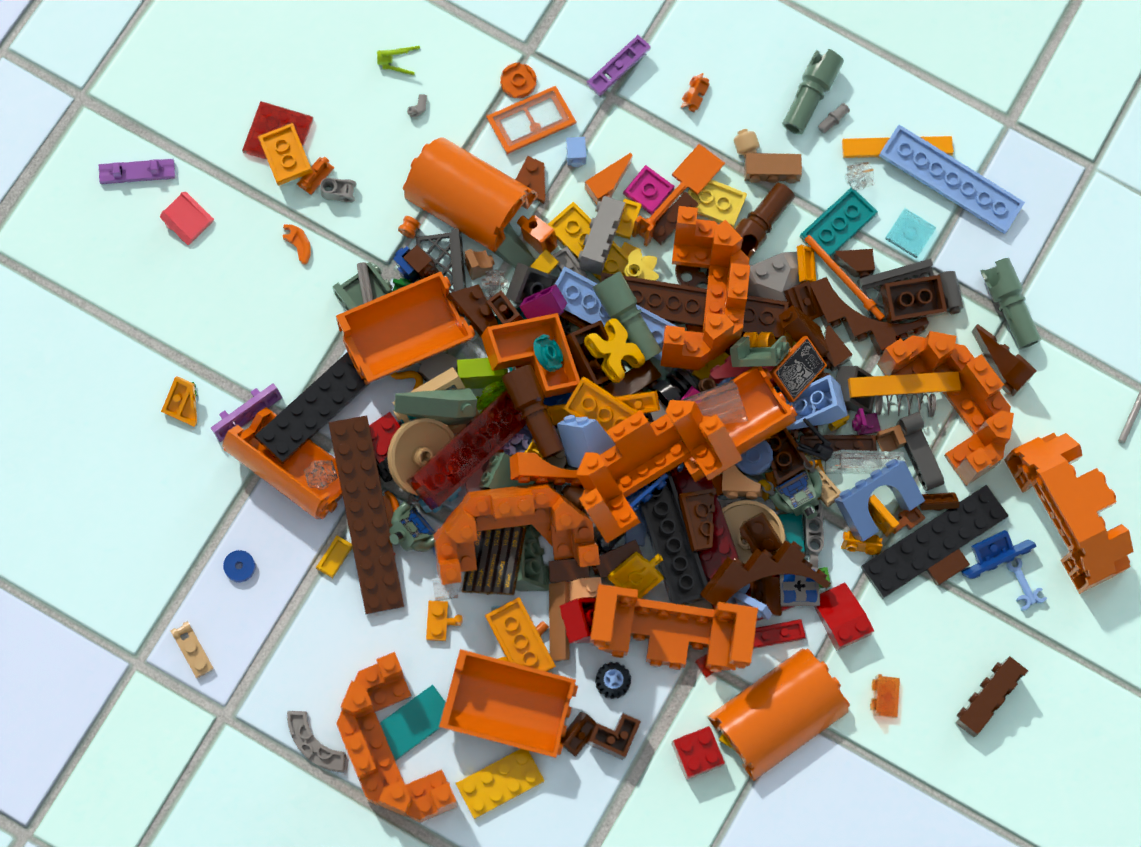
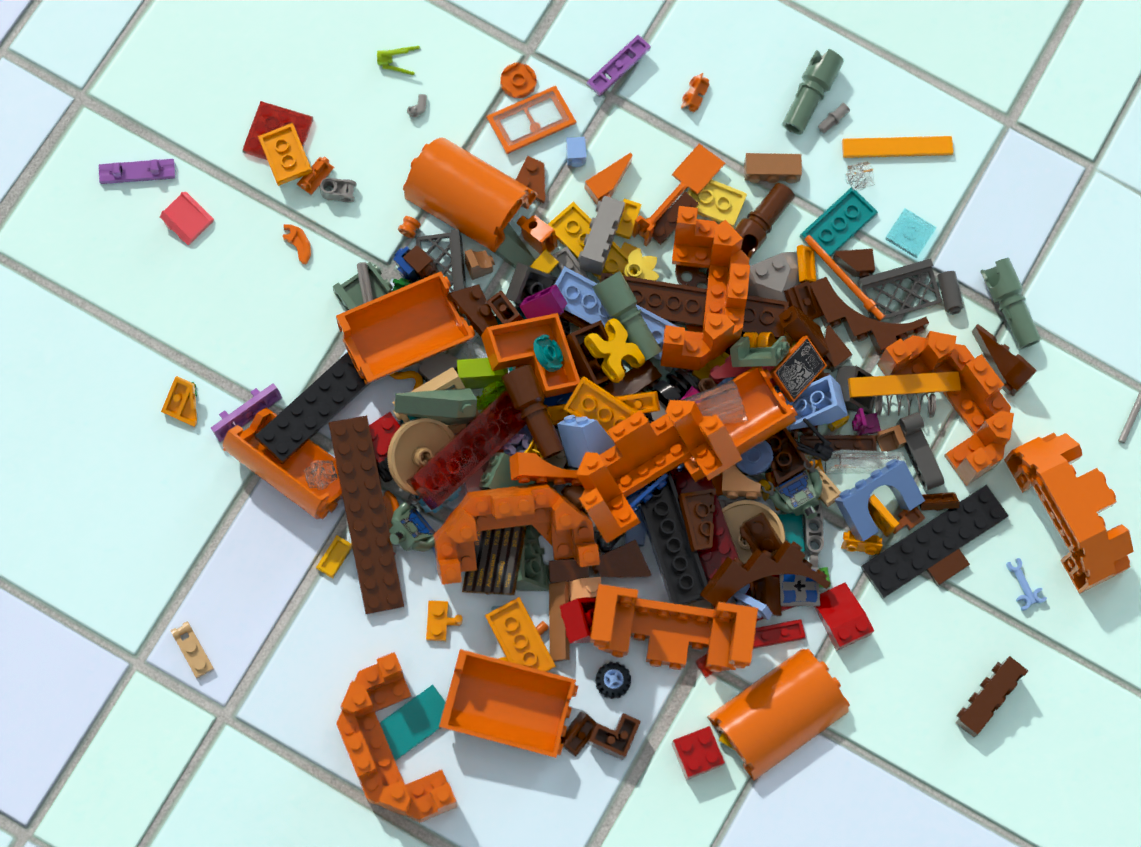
blue piece [223,550,255,582] -> none
light grey tile [287,711,345,773] -> none
clear brick [432,577,461,601] -> none
yellow plate [455,749,545,819] -> none
clear brick [481,269,508,298] -> none
yellow plate [608,551,664,599] -> none
dark pink tile [623,165,675,215] -> none
tan head [733,129,760,158] -> none
clear orange bracket [870,674,900,718] -> none
light blue plate [879,124,1025,234] -> none
reddish brown brick [880,275,947,323] -> none
blue bracket [961,530,1037,579] -> none

